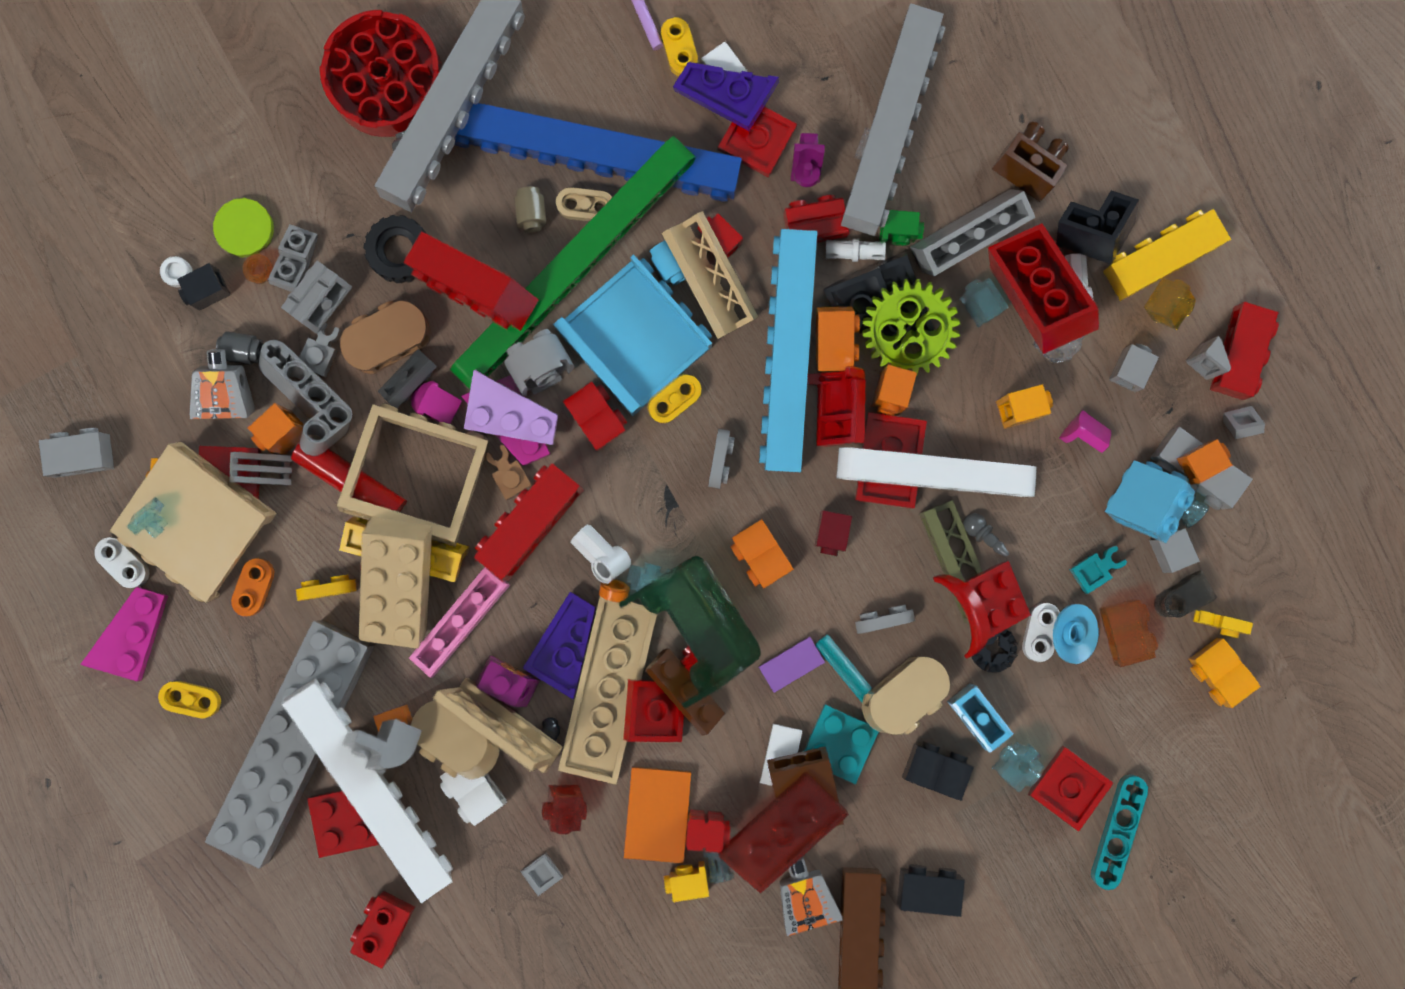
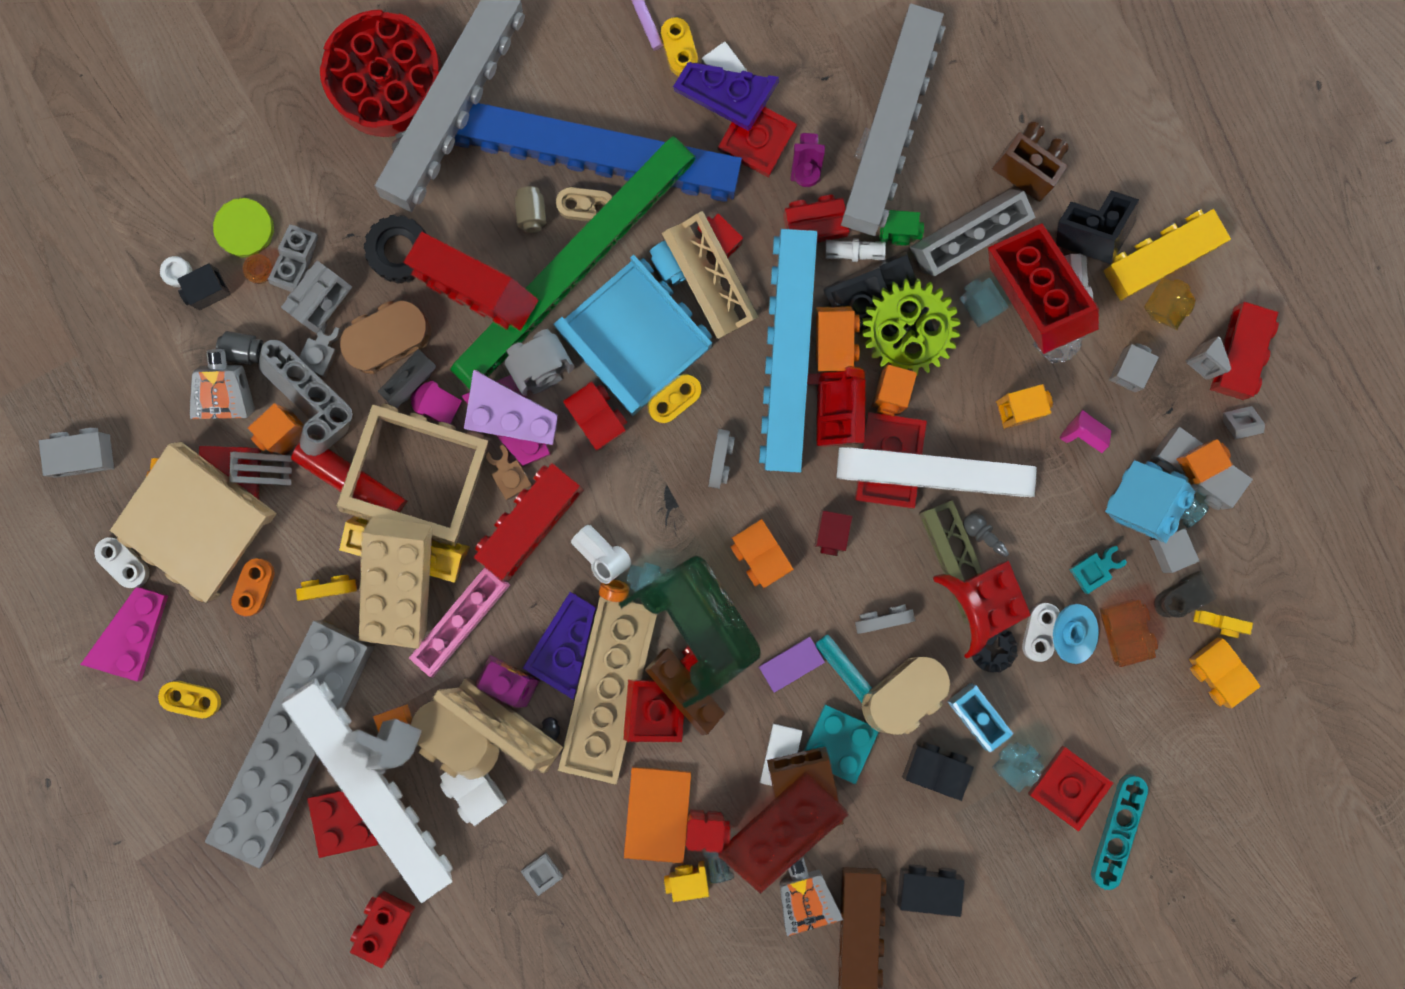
clear light blue tile [127,497,168,538] -> none
clear red brick [542,785,587,834] -> none

